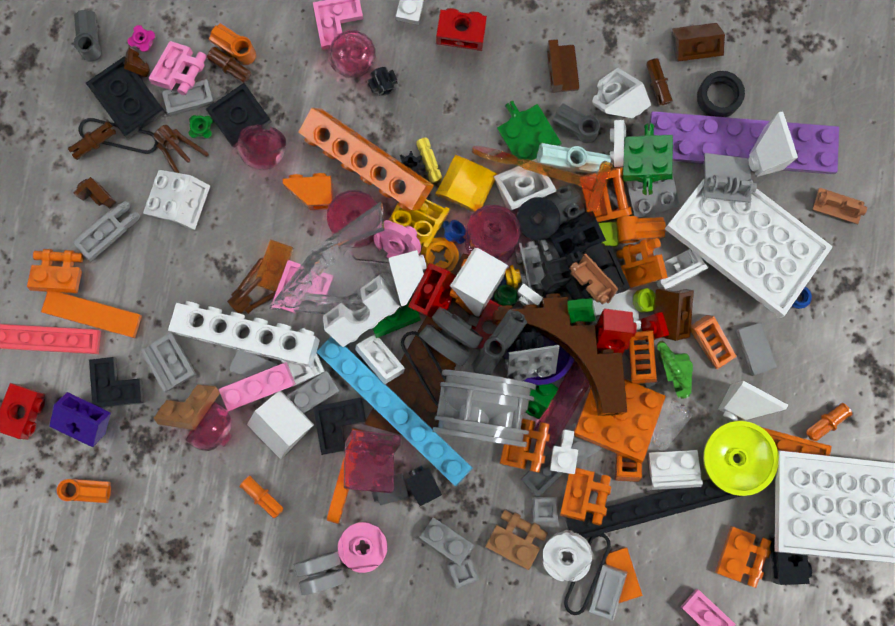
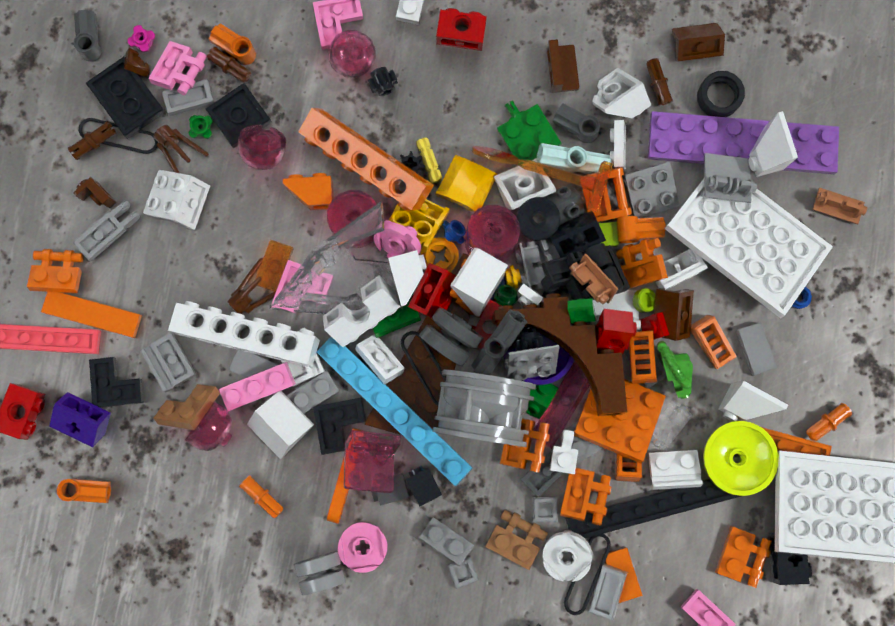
green plate [623,123,673,195] -> none

